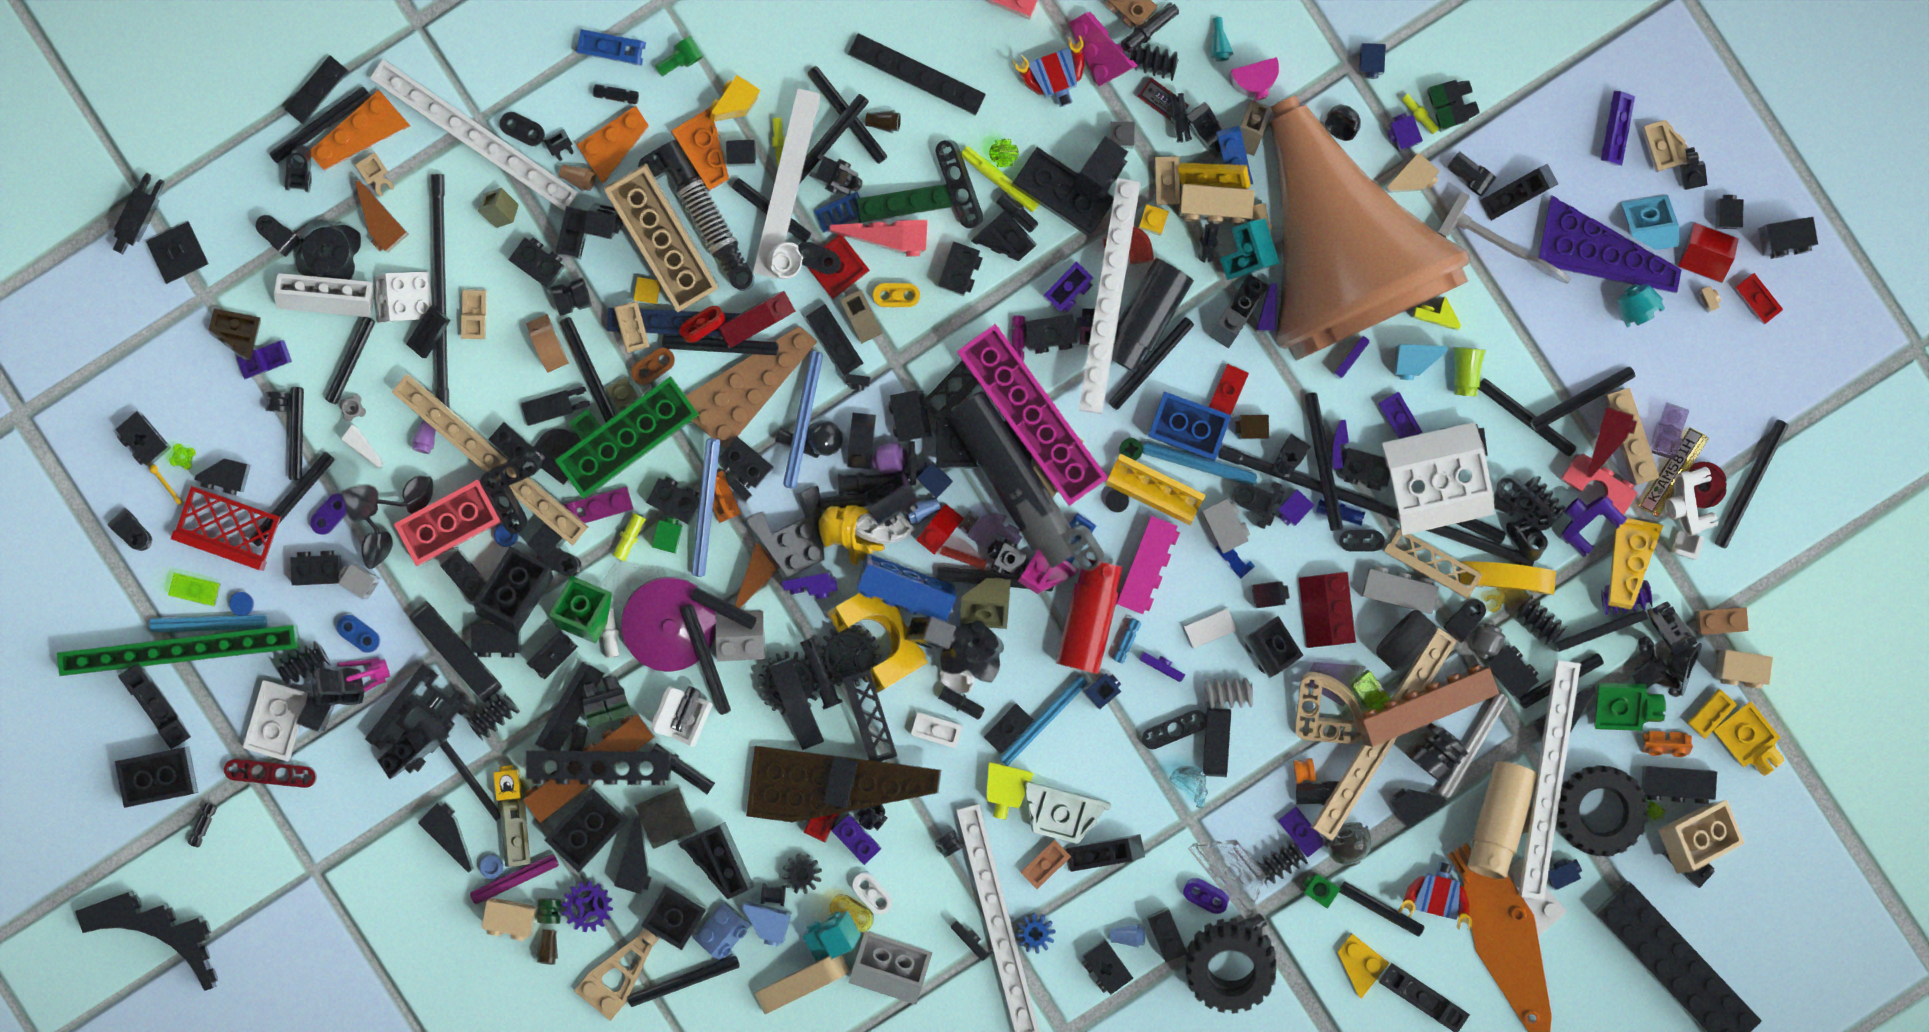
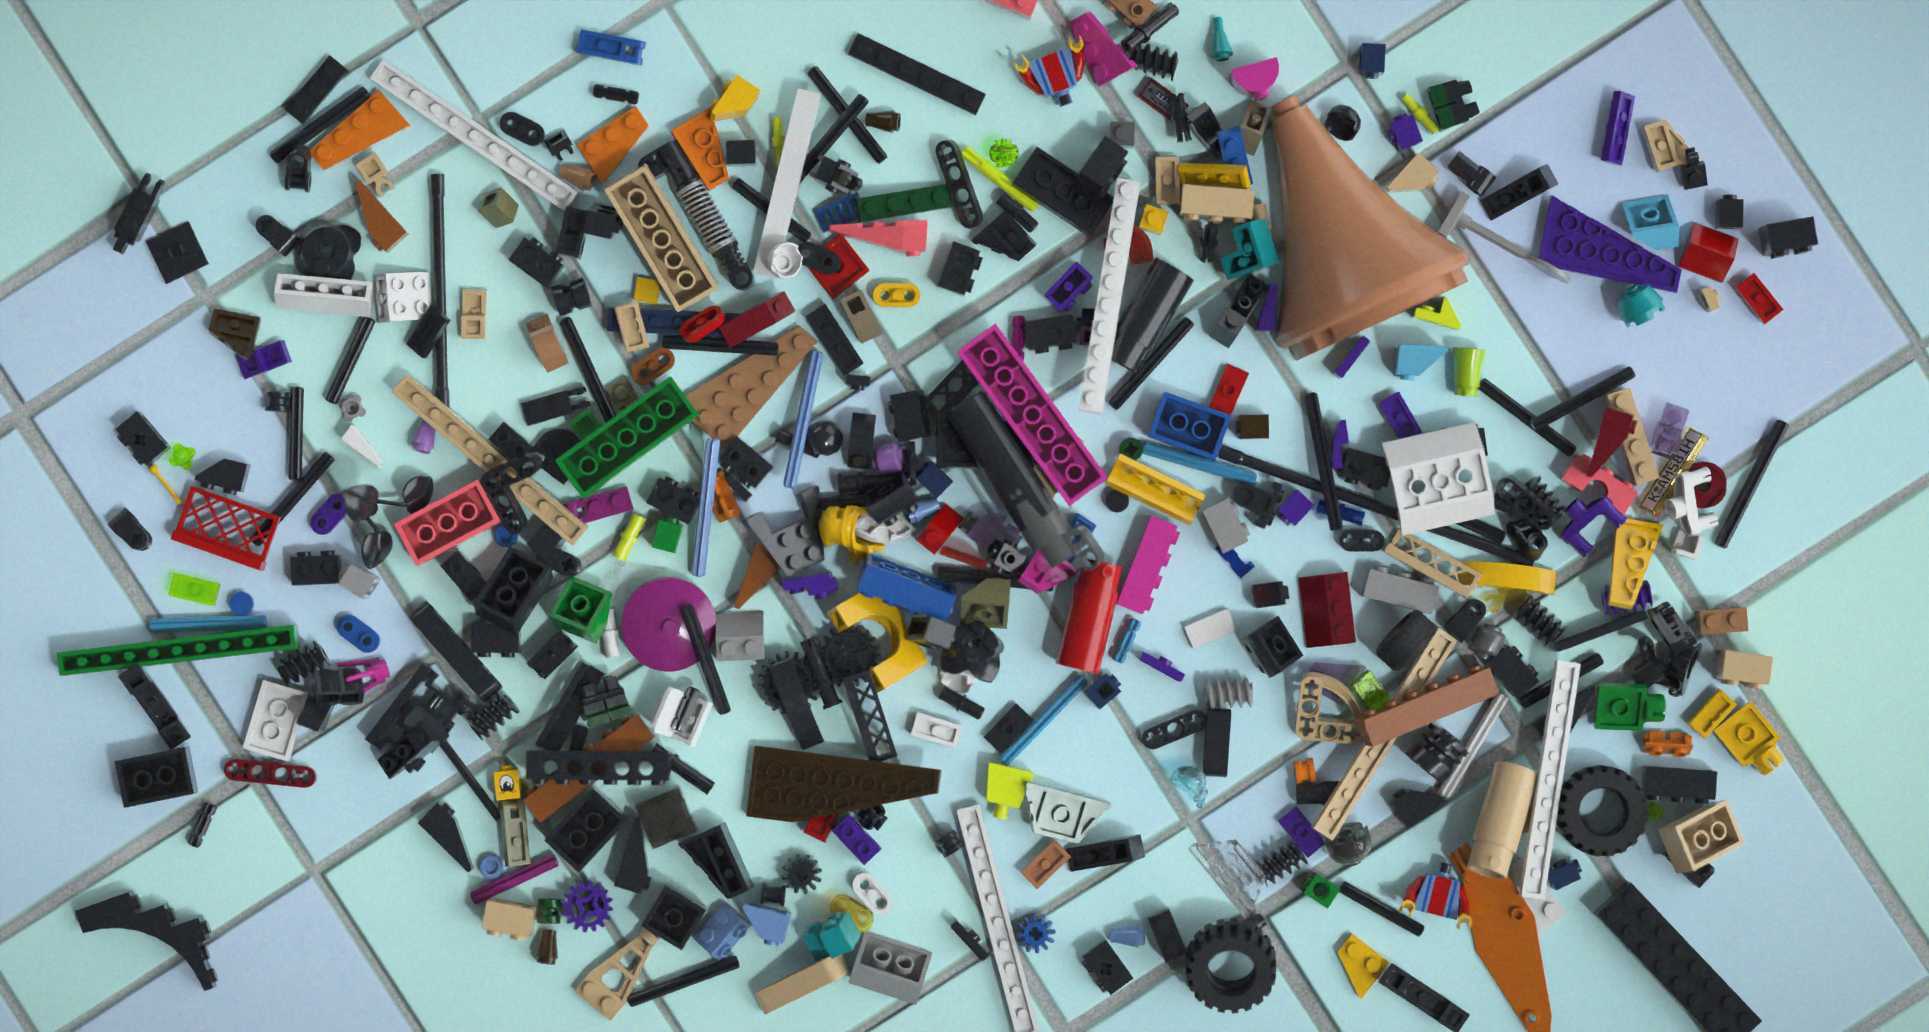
green pin [655,36,703,77] -> none
black axle [690,587,757,629] -> none
black tile [823,756,859,808] -> none
dark purple plate [1183,878,1229,914] -> none
black piece [1272,433,1311,479] -> none

